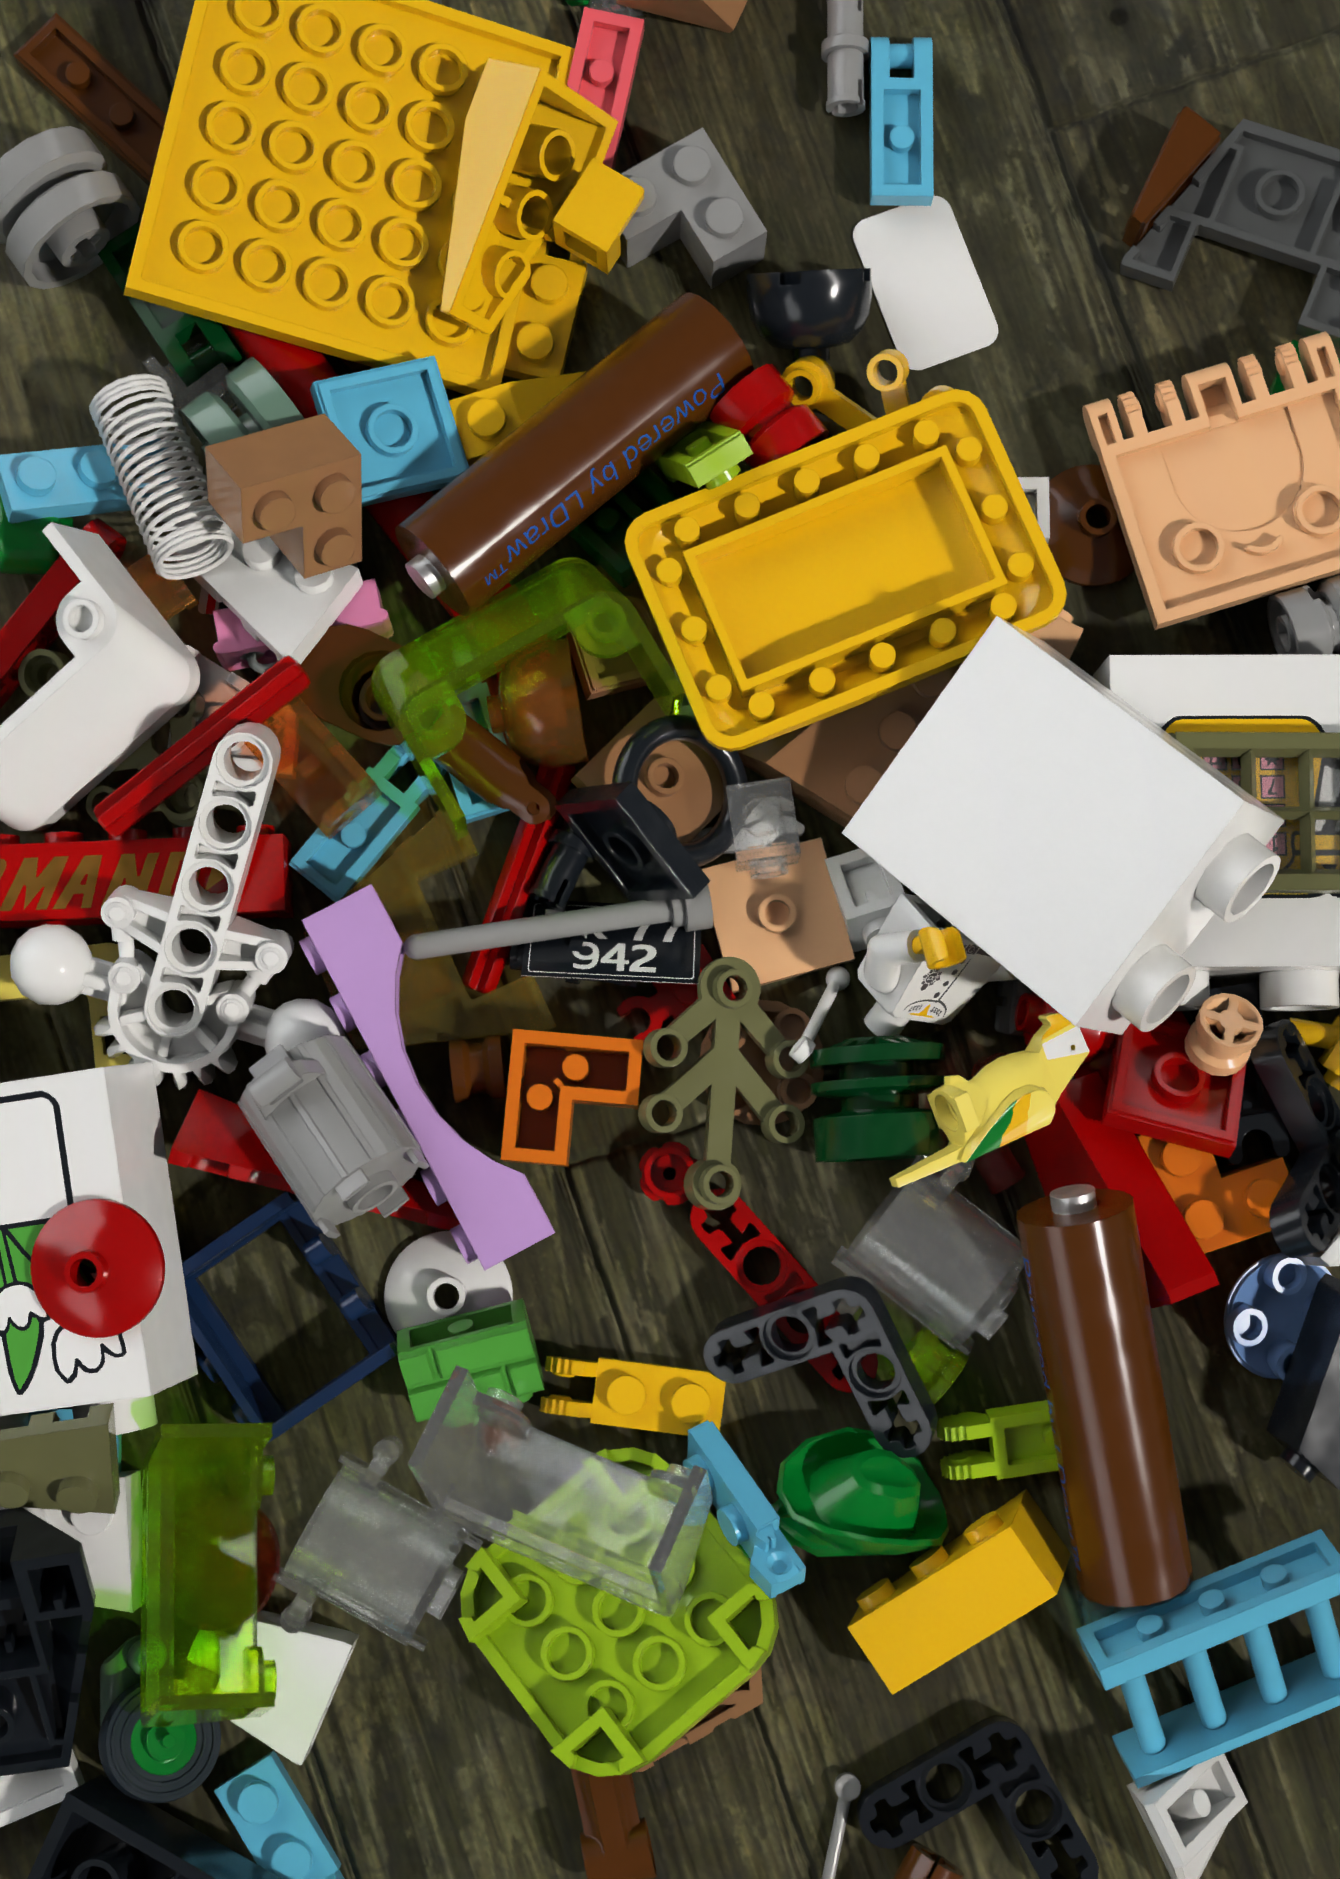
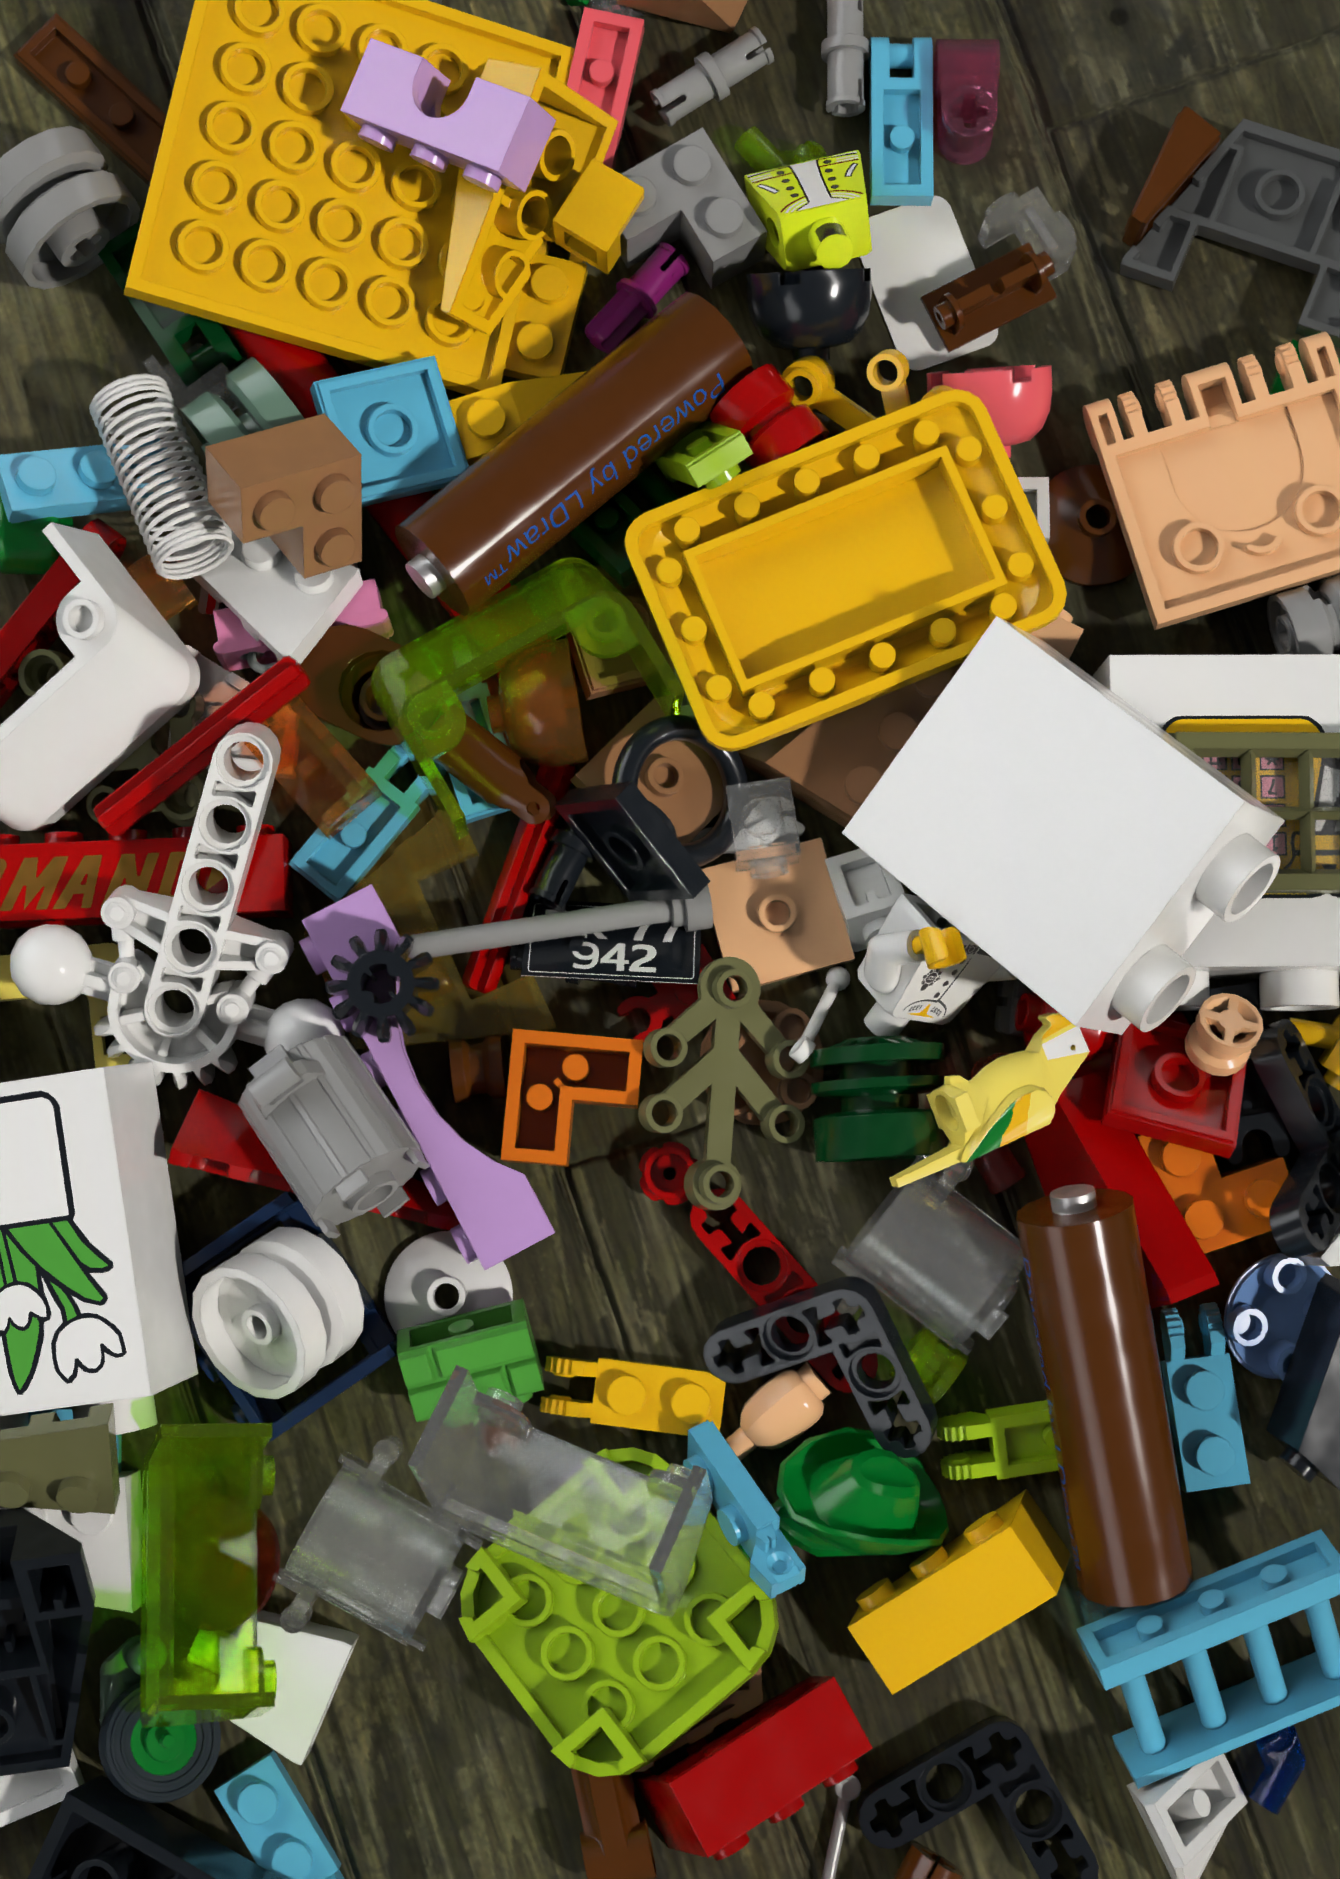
red dish [30,1199,165,1338] -> none
none -> white wheel [192,1227,364,1399]
none -> black gear [325,929,440,1043]
none -> lavender arch [340,38,556,193]
none -> magenta axle [584,242,690,354]
none -> red wedge [633,1676,873,1861]
none -> light grey pin [650,26,774,127]
none -> light nougat plant [725,1362,831,1461]
none -> clear neon green arm [734,126,827,172]
none -> neon yellow torso [744,150,872,272]
none -> reddish brown hinge [920,242,1057,353]
none -> coral cylinder [927,365,1052,458]
none -> clear pink piece [934,39,1000,165]
none -> clear bracket [977,186,1077,281]
none -> medium azure hinge [1159,1302,1250,1493]
none -> clear blue arm [1249,1725,1306,1815]

